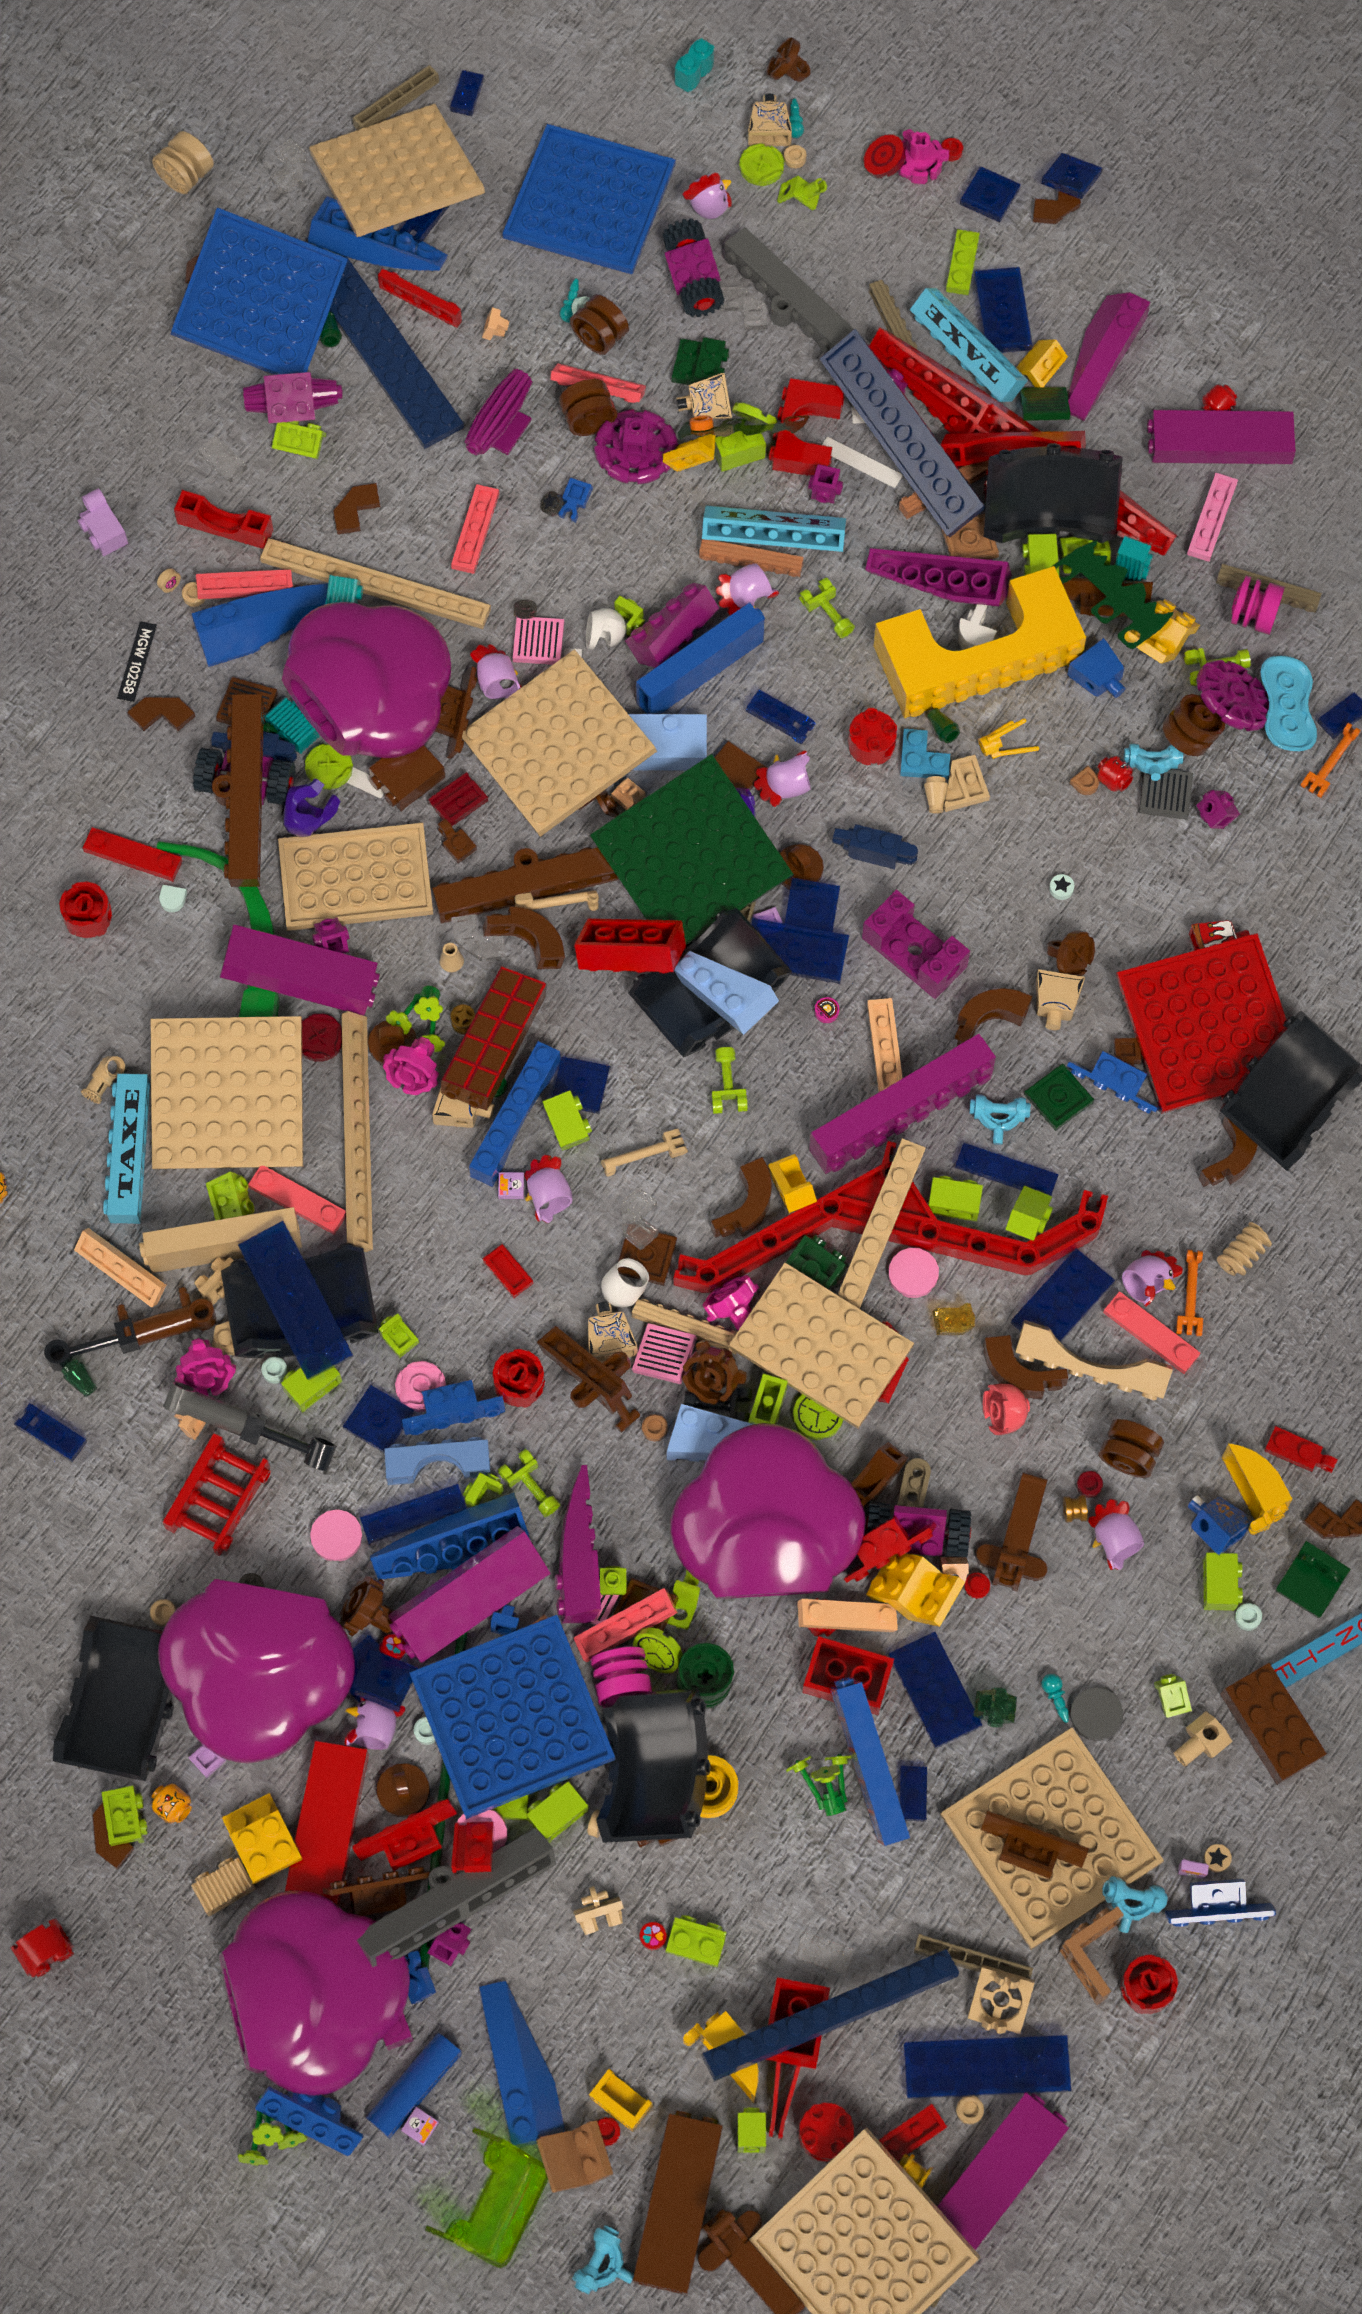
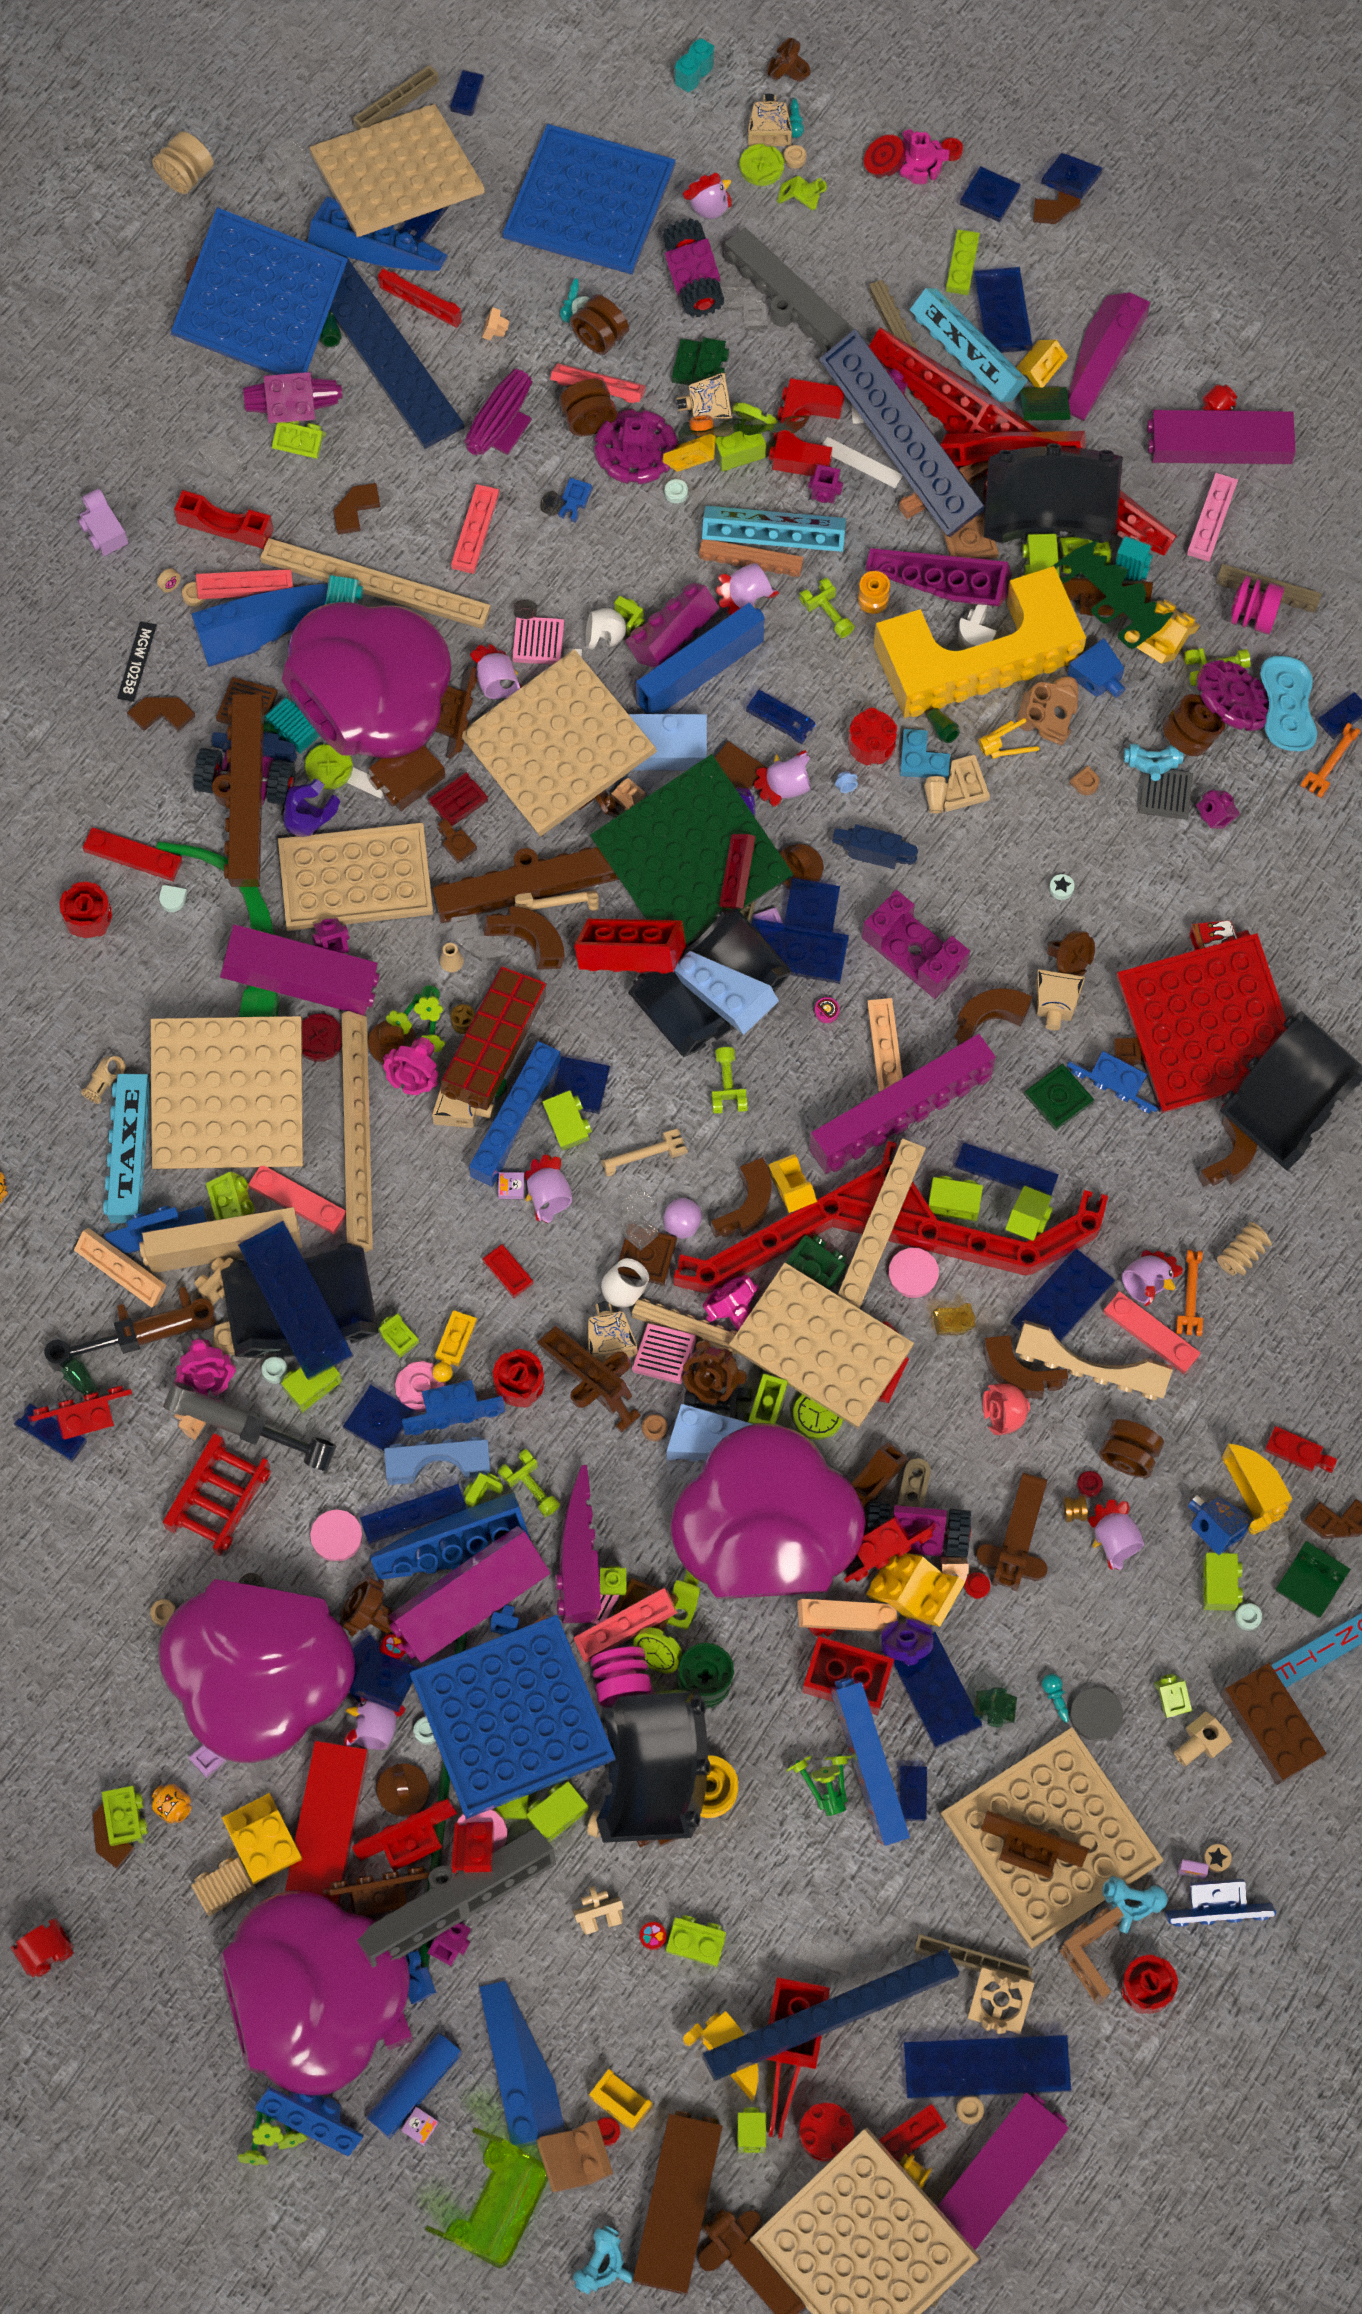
black panel [52,1616,174,1781] -> none
medium azure piece [969,1094,1031,1145] -> none
red head [1097,756,1134,792] -> none
none -> red bracket [28,1385,132,1440]
none -> blue bracket [105,1206,207,1255]
none -> yellow plate [432,1310,477,1383]
none -> lavender hair [663,1198,702,1239]
none -> light aqua tile [665,479,688,504]
none -> dark red plate [719,834,756,909]
none -> light blue plate [835,771,858,793]
none -> light orange wheel [858,571,890,614]
none -> dark purple plate [881,1619,933,1665]
none -> medium nougat piece [1017,677,1078,746]

